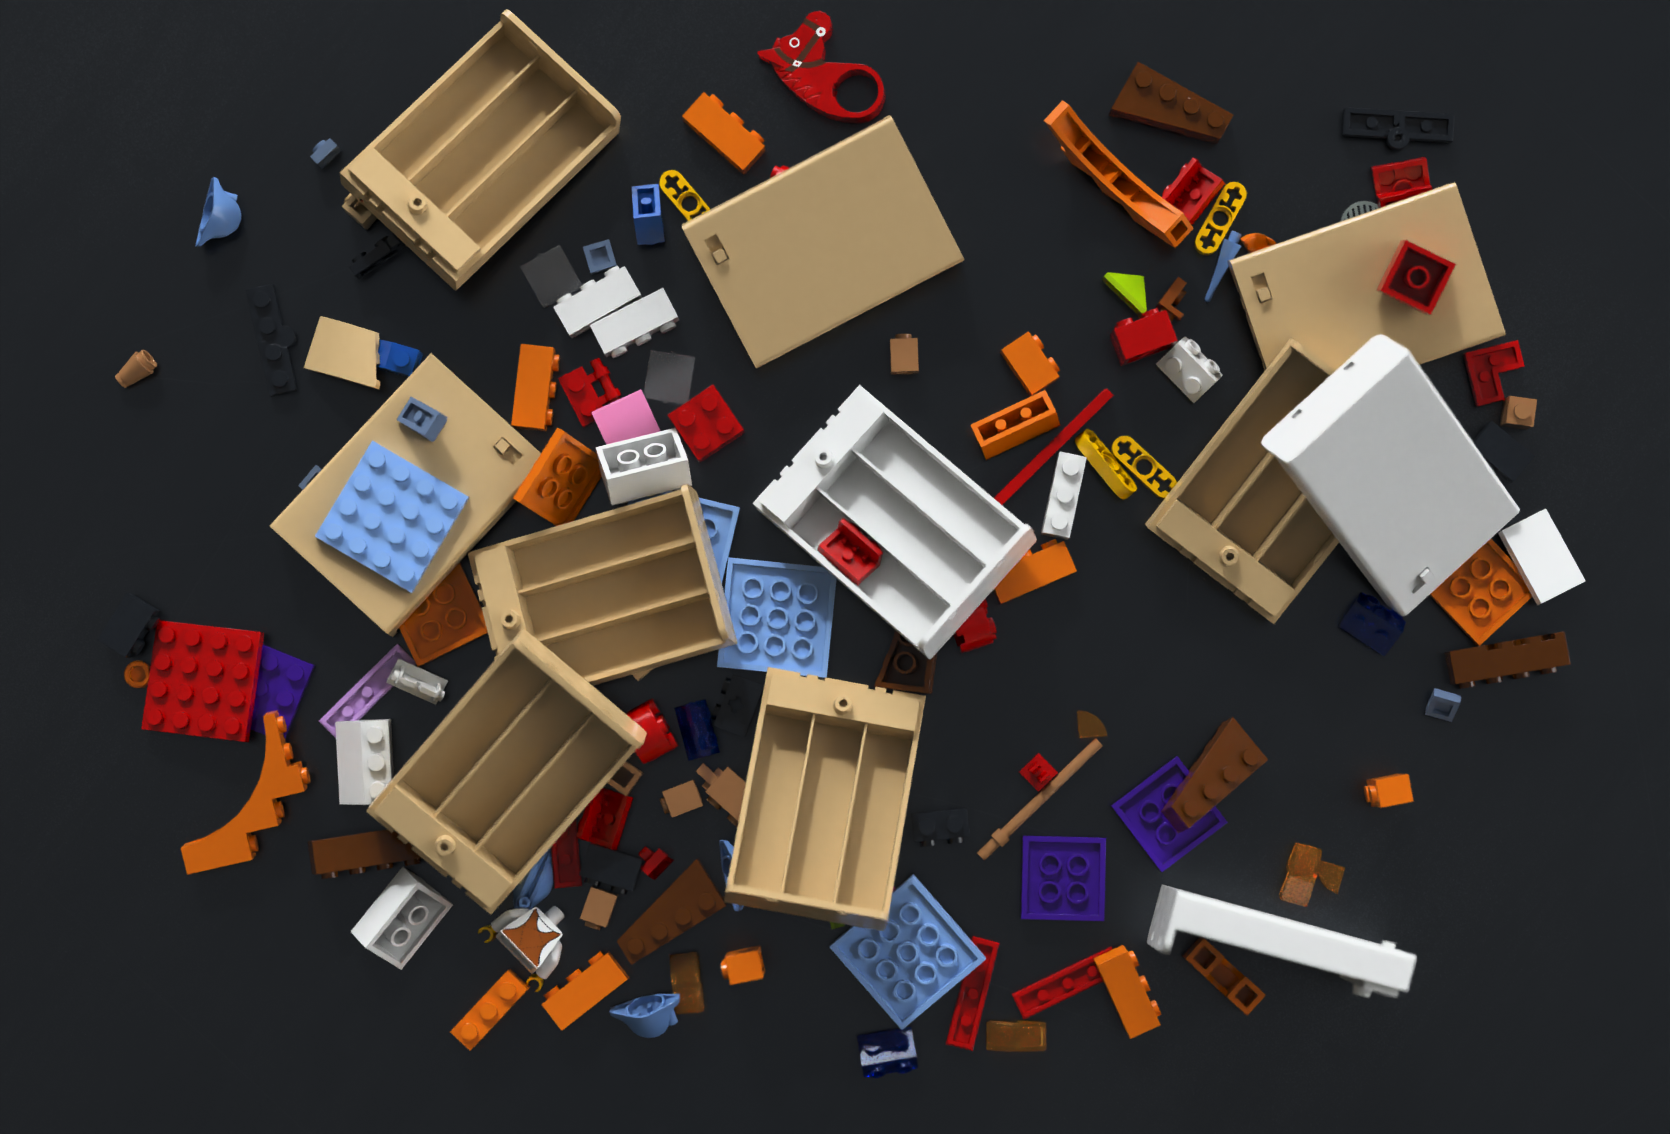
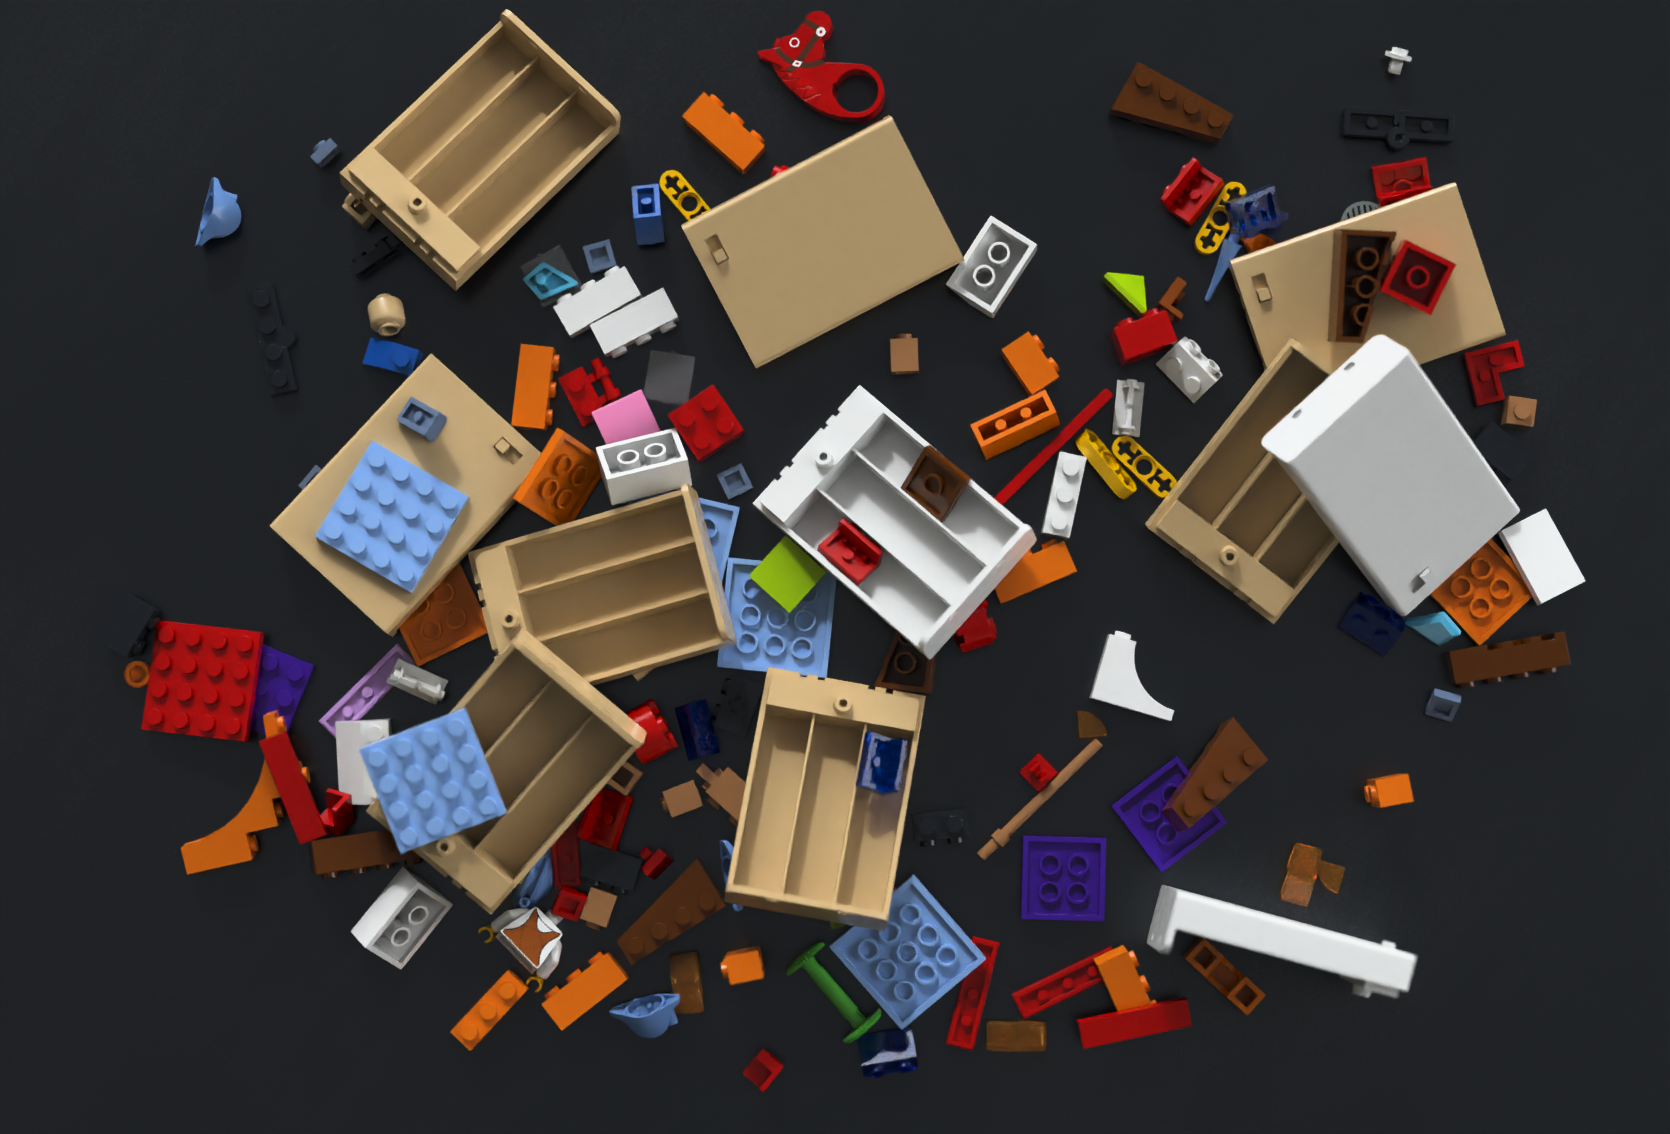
medium nougat cone [115,350,157,388] -> none
tan slope [304,316,380,389] -> none
orange arch [1044,101,1194,248] -> none
none -> red tile [259,731,327,845]
none -> red panel [320,788,355,836]
none -> light blue plate [359,707,507,853]
none -> tan head [368,293,405,336]
none -> medium azure piece [523,262,578,300]
none -> red tile [551,886,587,922]
none -> sand blue plate [717,463,753,500]
none -> red panel [743,1047,784,1093]
none -> lime tile [749,535,827,613]
none -> bright green hose [786,942,881,1043]
none -> clear blue bracket [856,731,908,795]
none -> reddish brown tile [900,445,971,523]
none -> white slope [946,216,1037,319]
none -> red tile [1077,997,1192,1049]
none -> white arch [1089,631,1174,721]
none -> white hinge [1112,379,1145,437]
none -> clear blue bracket [1224,184,1289,238]
none -> reddish brown wedge [1328,229,1397,343]
none -> white plate [1385,47,1412,75]
none -> medium azure piece [1405,611,1461,646]

